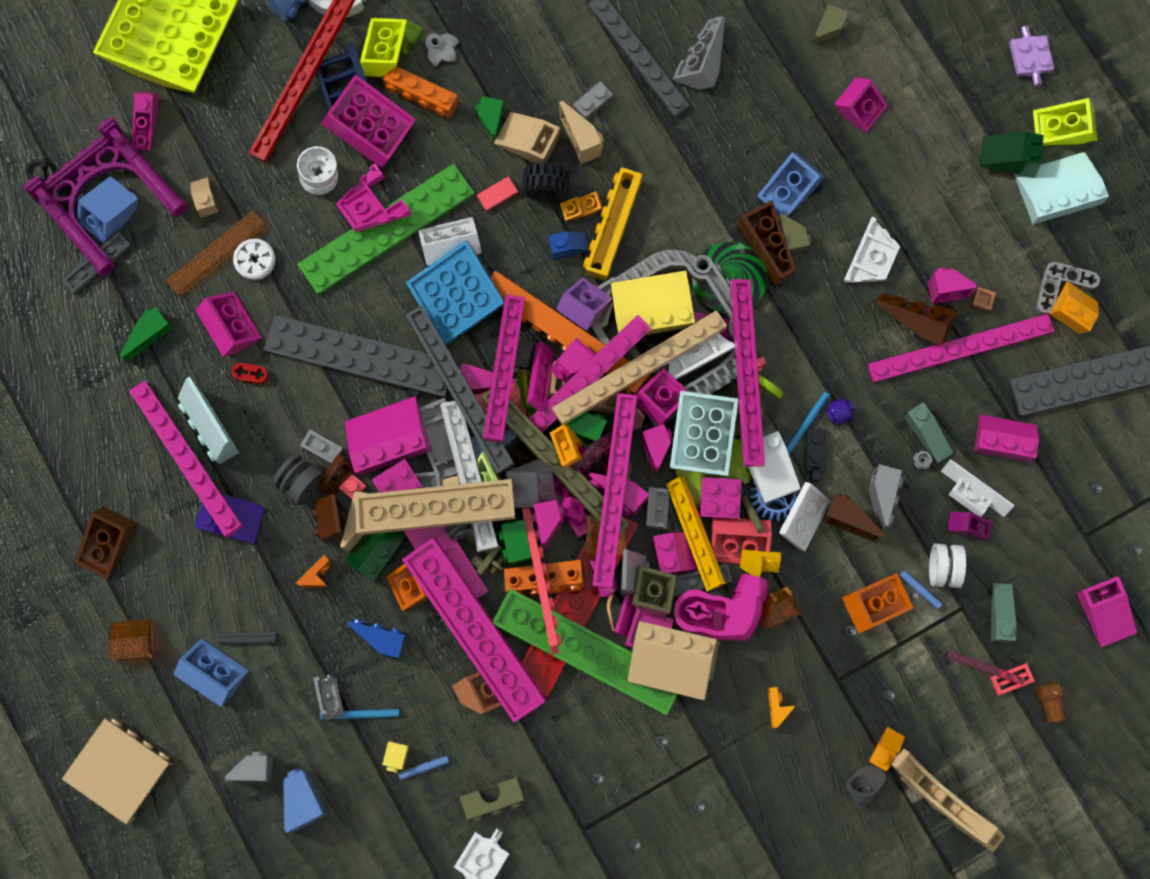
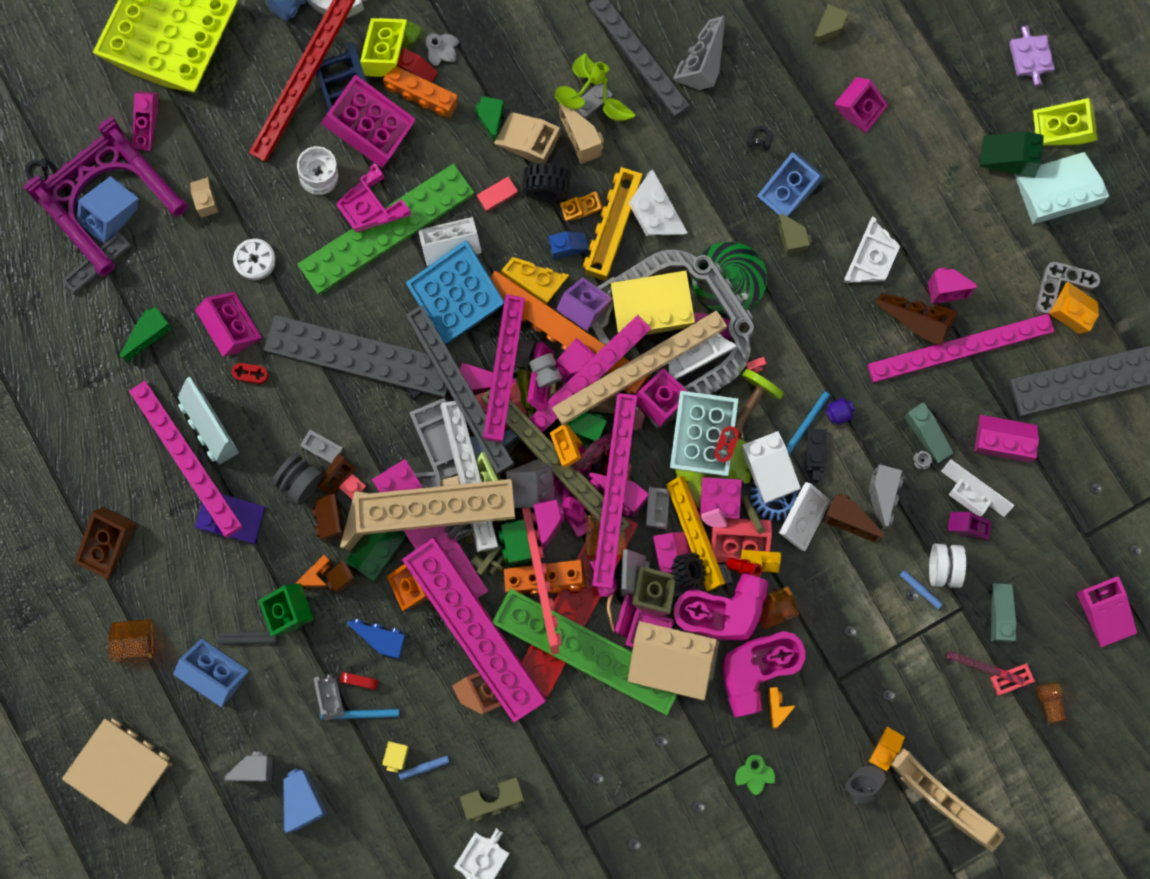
clear orange tile [166,210,266,296] -> none
dark pink slope [345,396,433,476] -> none
dark pink slope [641,424,673,475] -> none
dark pink plate [730,279,765,467] -> none
reddish brown wedge [737,200,796,286] -> none
orange slope [842,573,914,634] -> none
nougat plate [972,287,996,312] -> none
none -> green brick [258,583,314,637]
none -> reddish brown slope [326,561,358,594]
none -> red beam [340,672,378,690]
none -> red slope [397,48,438,83]
none -> yellow wing [501,257,569,305]
none -> light grey wheel [529,353,563,388]
none -> lime plant [555,53,636,121]
none -> white wing [628,170,687,236]
none -> black tyre [672,553,706,590]
none -> bright pink tile [701,508,727,528]
none -> red beam [714,426,739,463]
none -> dark pink piece [722,631,805,717]
none -> red pin [726,557,763,576]
none -> bright green plate [735,755,775,795]
none -> black piece [747,126,771,150]

